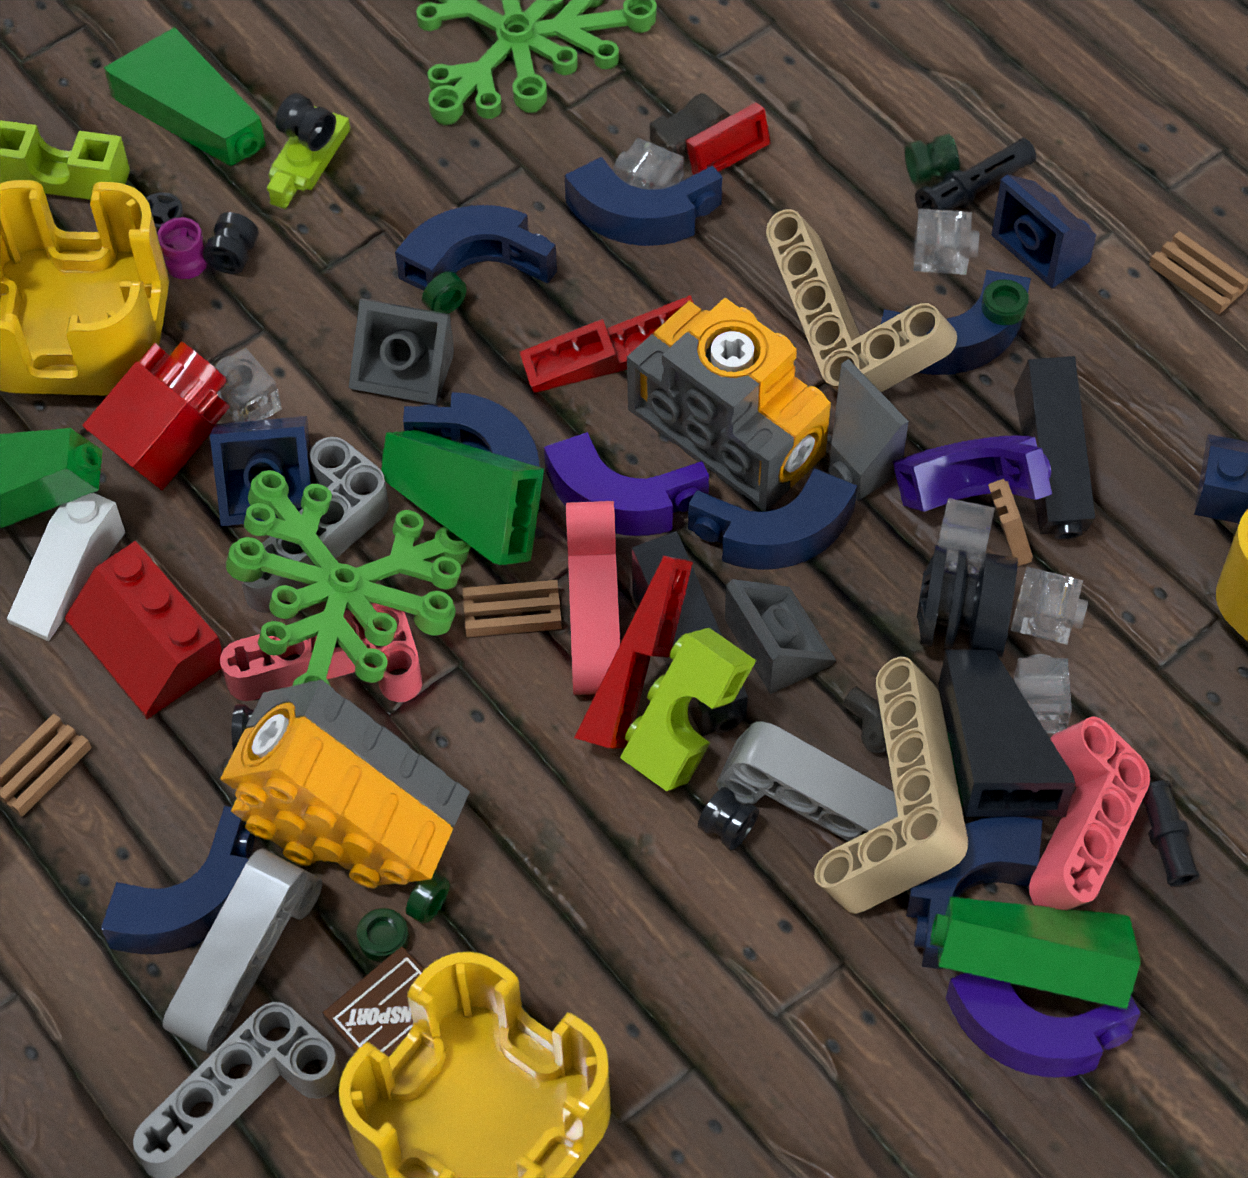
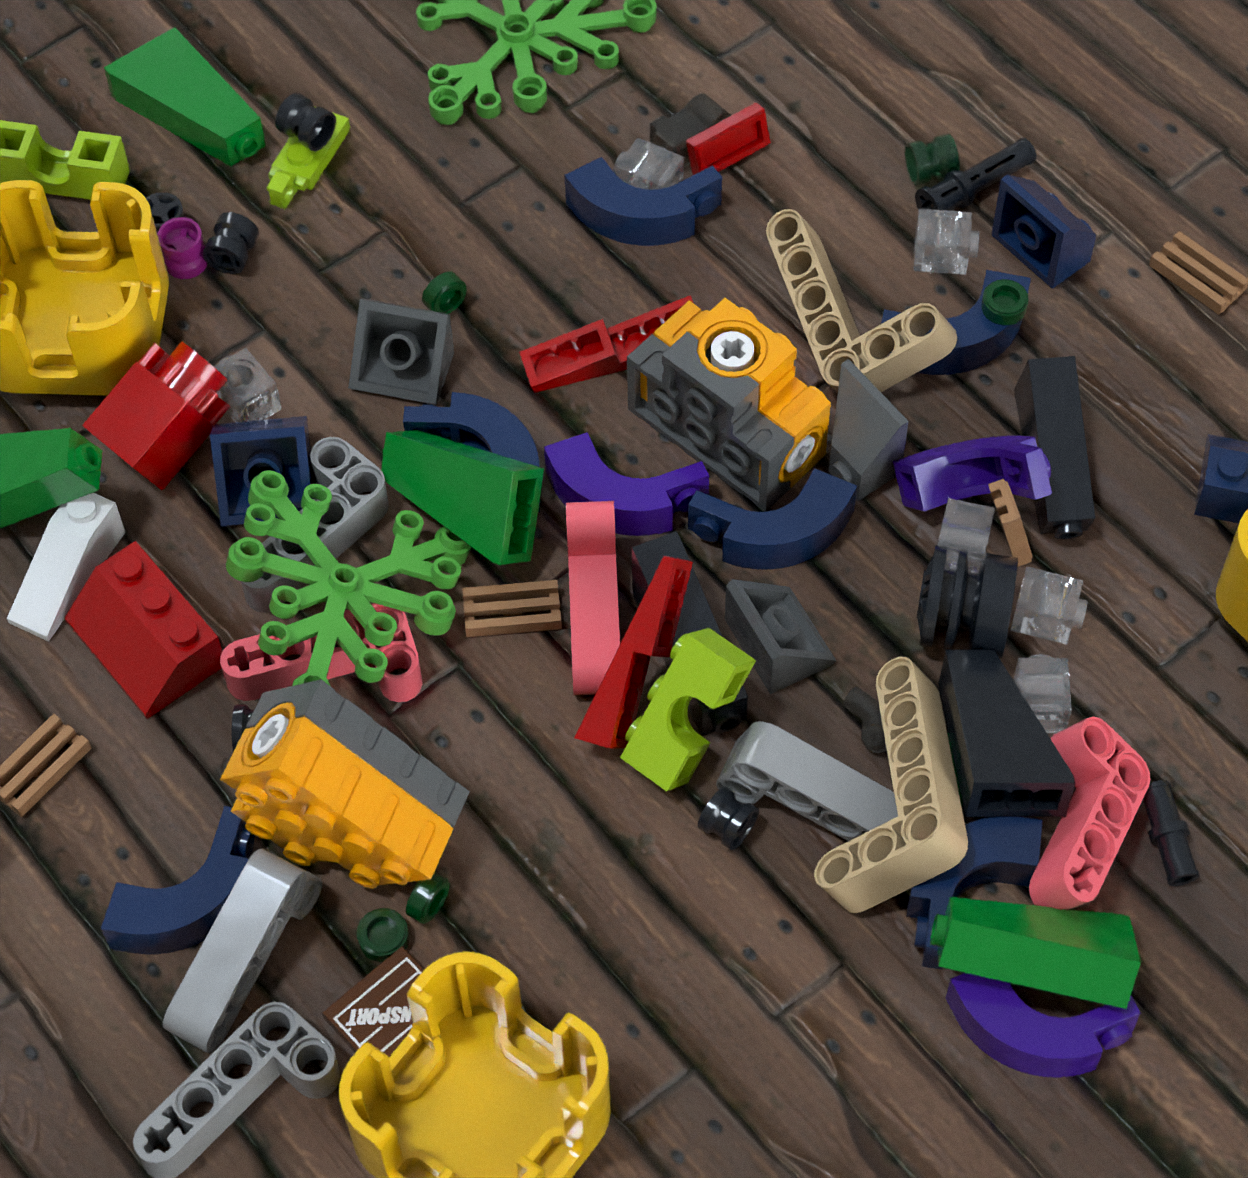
dark blue arch [395,205,557,291] -> none

